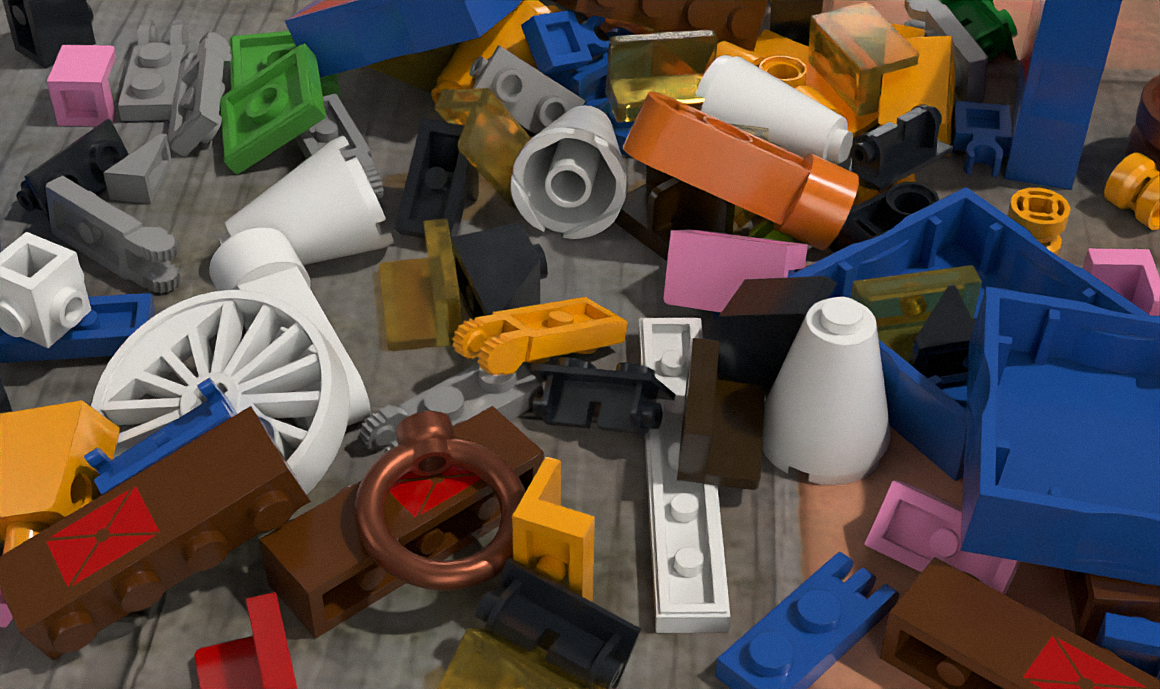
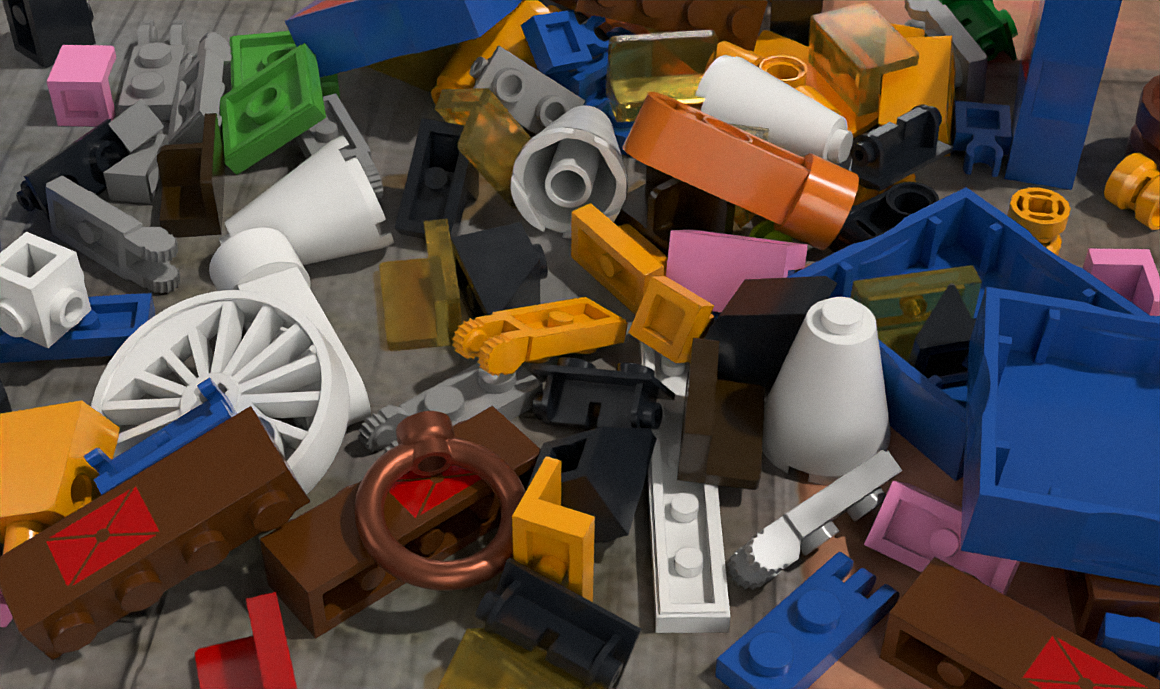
none -> light grey piece [108,98,164,152]
none -> dark brown panel [157,113,225,238]
none -> black slope [526,427,657,544]
none -> light orange panel [571,203,668,315]
none -> light orange tile [628,276,714,363]
none -> light grey hinge [727,449,903,590]

